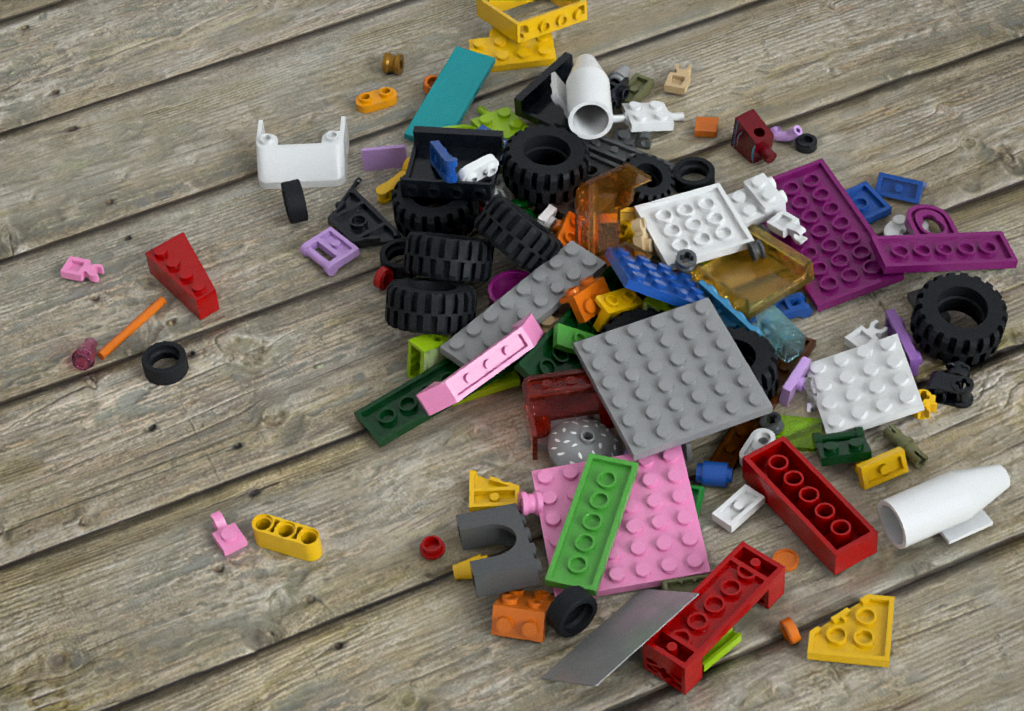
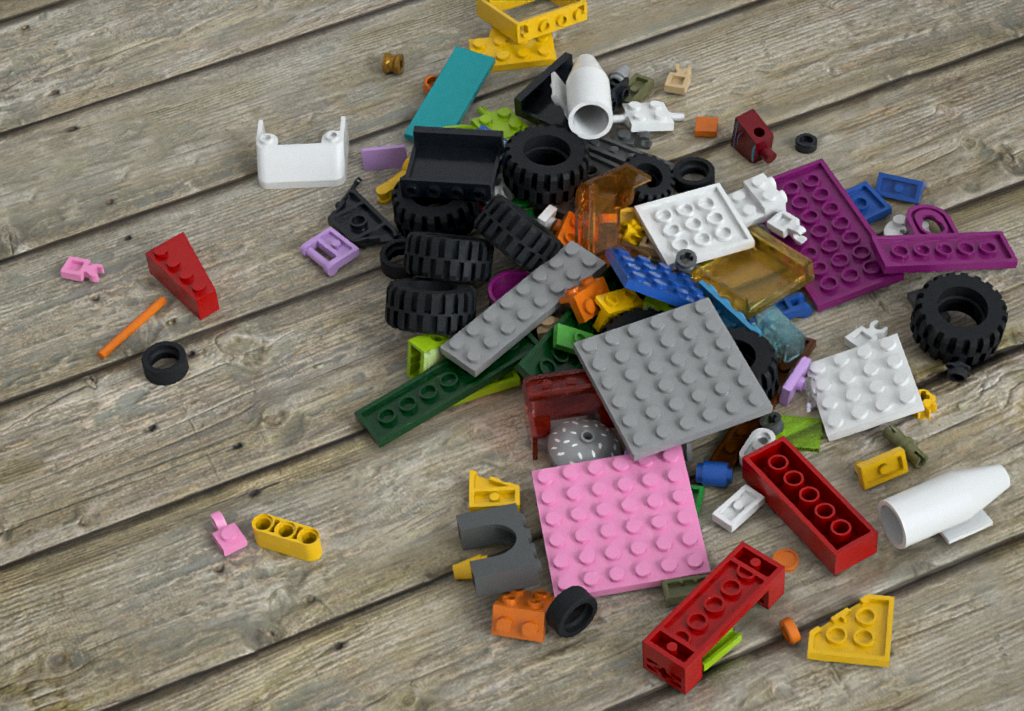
clear pink cone [72,338,98,371] -> none
black tyre [281,179,308,224] -> none
light orange plate [355,87,398,113] -> none
red tile [373,266,394,290] -> none
bright pink slope [416,313,544,416] -> none
red plate [420,535,445,560] -> none
blue plate [430,140,458,183] -> none
white plate [457,154,499,182] -> none
bright pink wheel [517,490,543,517] -> none
light grey piece [541,589,699,687] -> none
bright green plate [545,453,639,596] -> none
tan plate [631,217,654,258] -> none
dark grey bush [747,239,766,263] -> none
lavender arm [770,125,803,142] -> none
dark green plate [812,426,872,466] -> none
medium lavender plate [884,309,922,376] -> none
black piece [926,371,974,409] -> none

